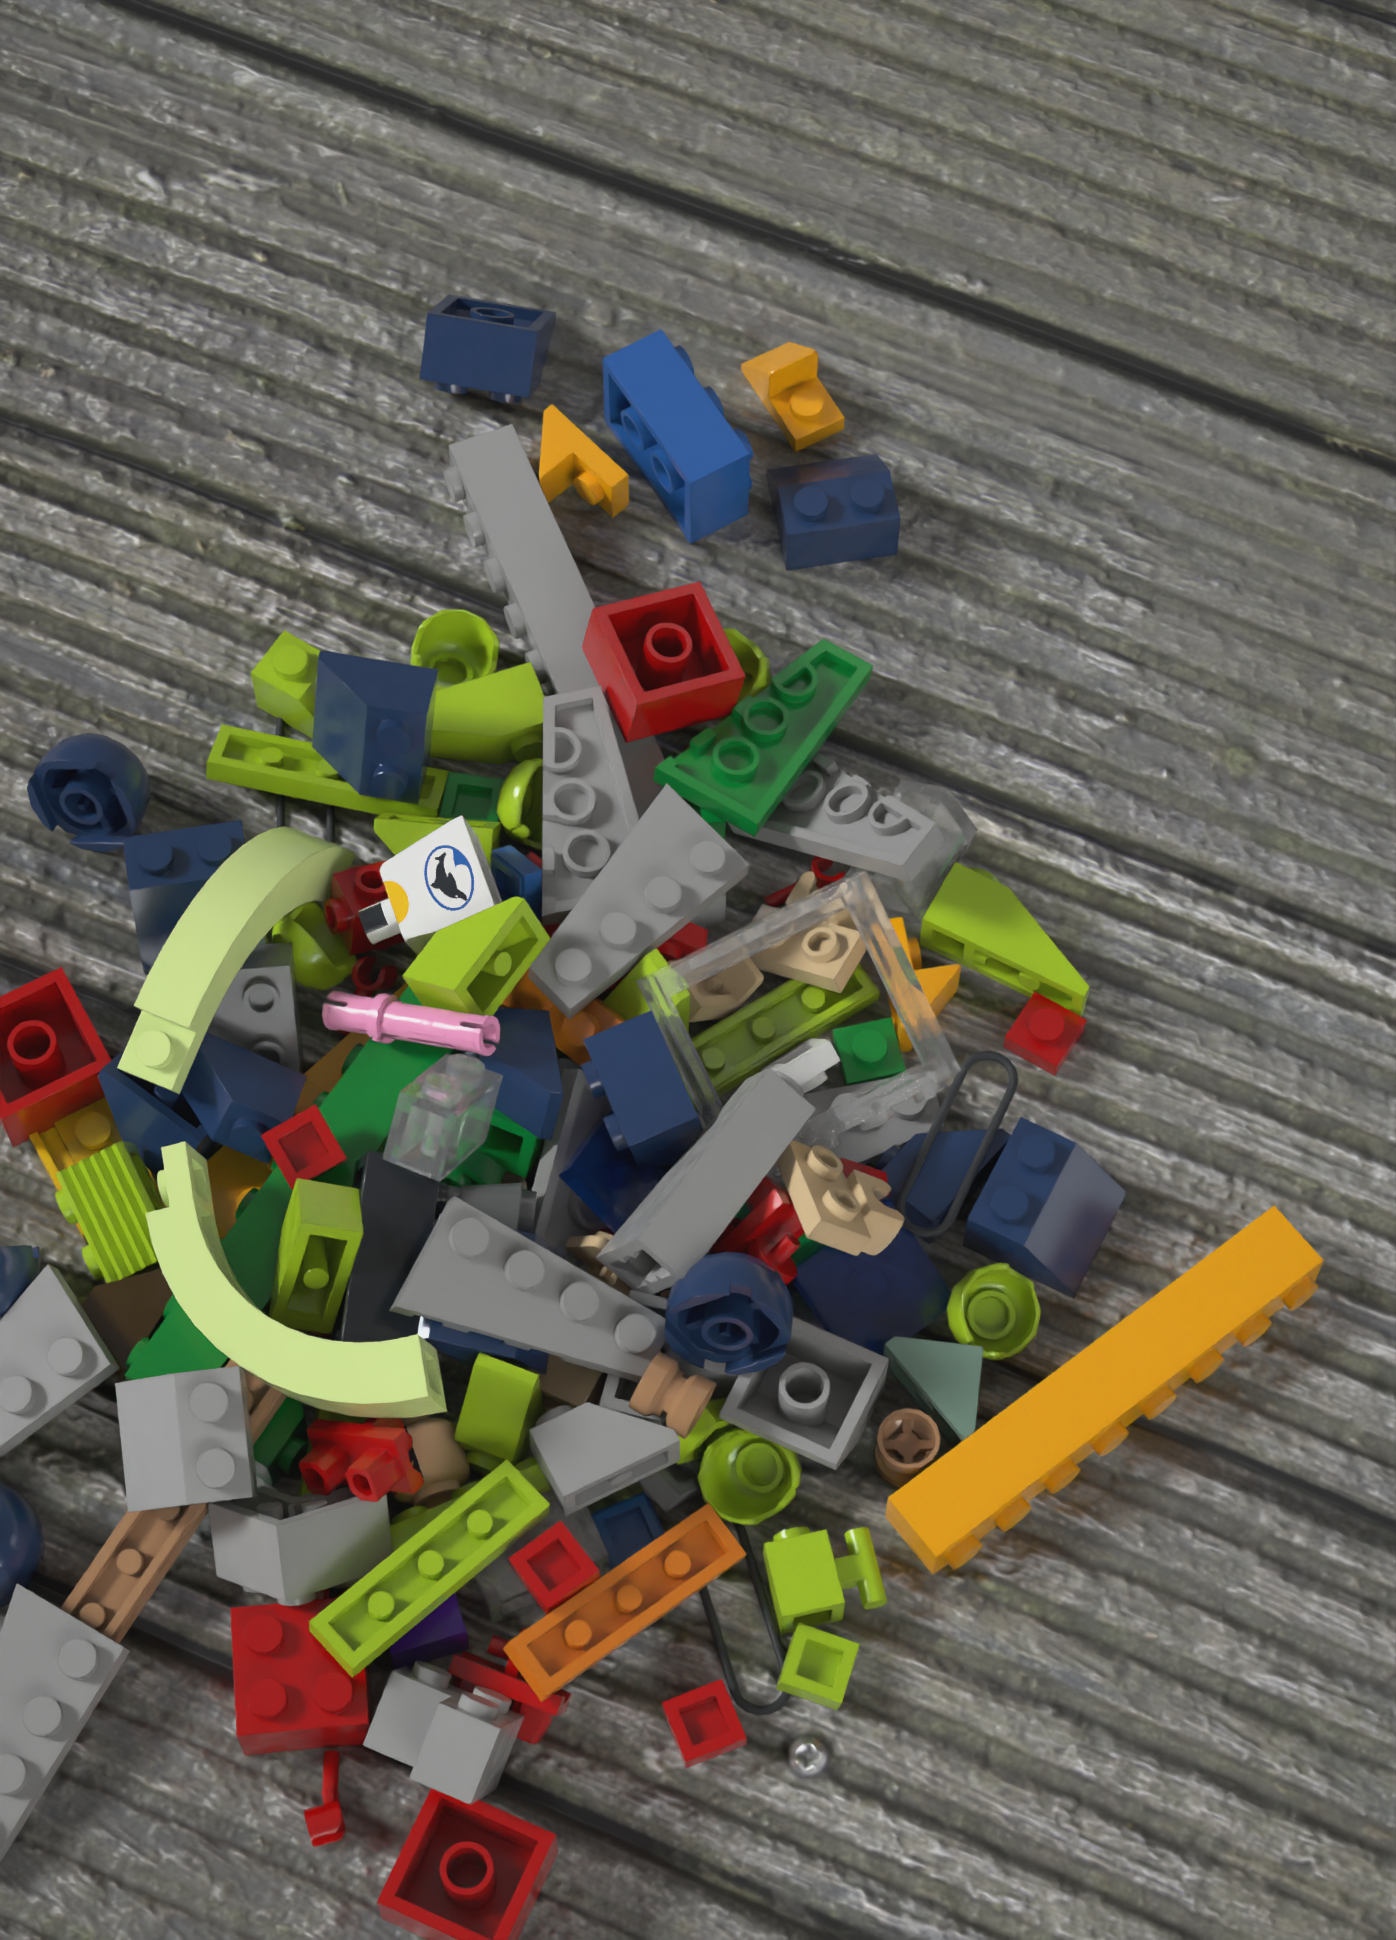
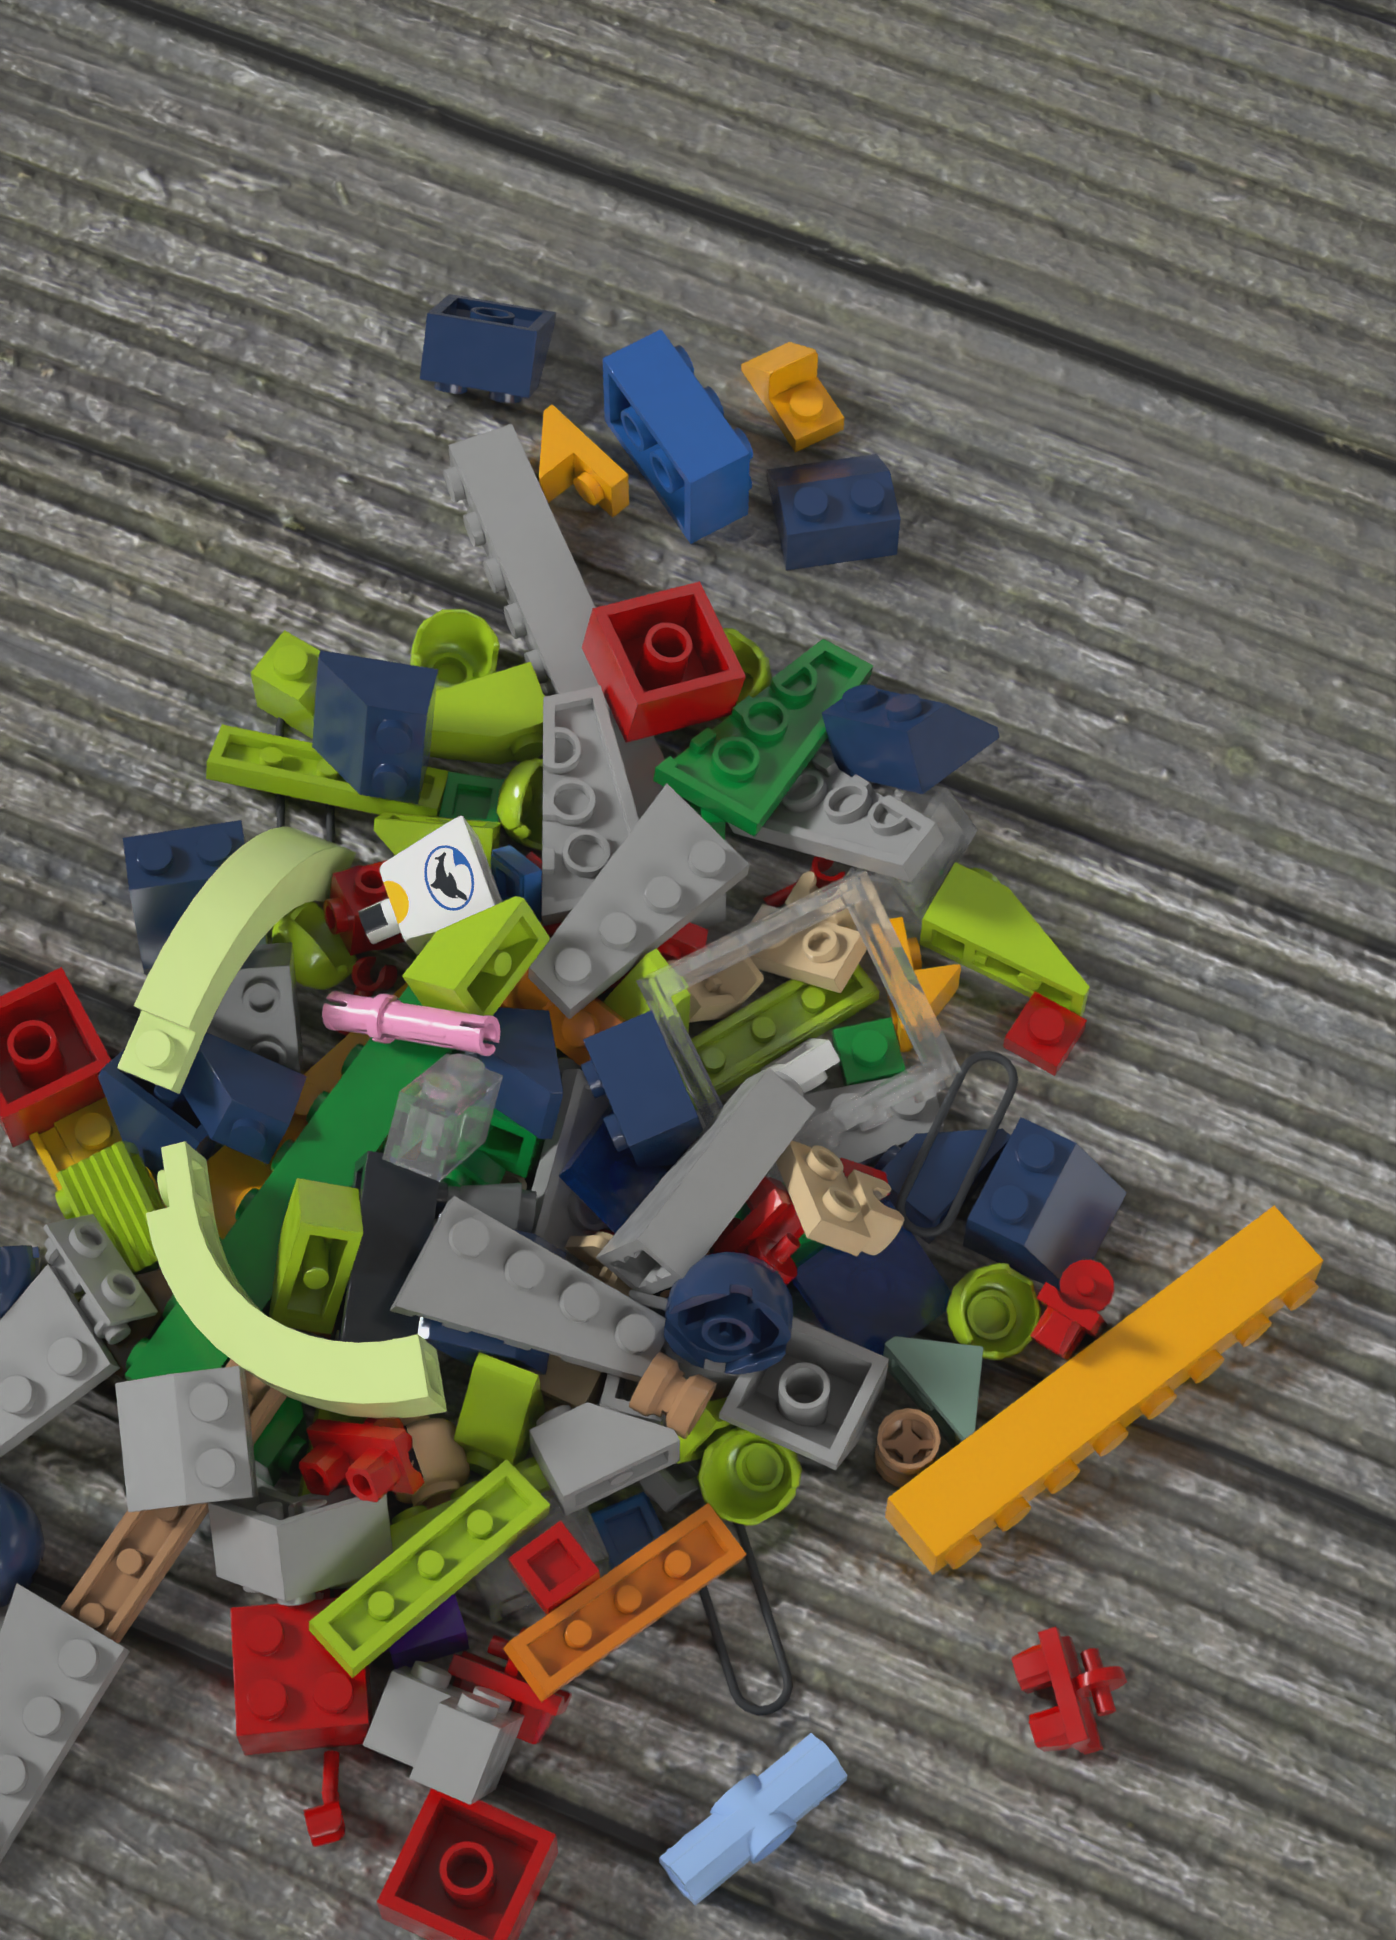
dark blue cylinder [27,733,150,852] -> none
red plate [261,1104,348,1191] -> none
red plate [662,1679,747,1768] -> none
lime brick [763,1527,888,1634] -> none
lime plate [776,1623,860,1711] -> none
none -> light grey hinge [43,1214,158,1344]
none -> light blue piece [659,1733,848,1906]
none -> dark blue slope [822,685,1000,794]
none -> red hips [1011,1626,1127,1755]
none -> red hips [1030,1260,1115,1361]

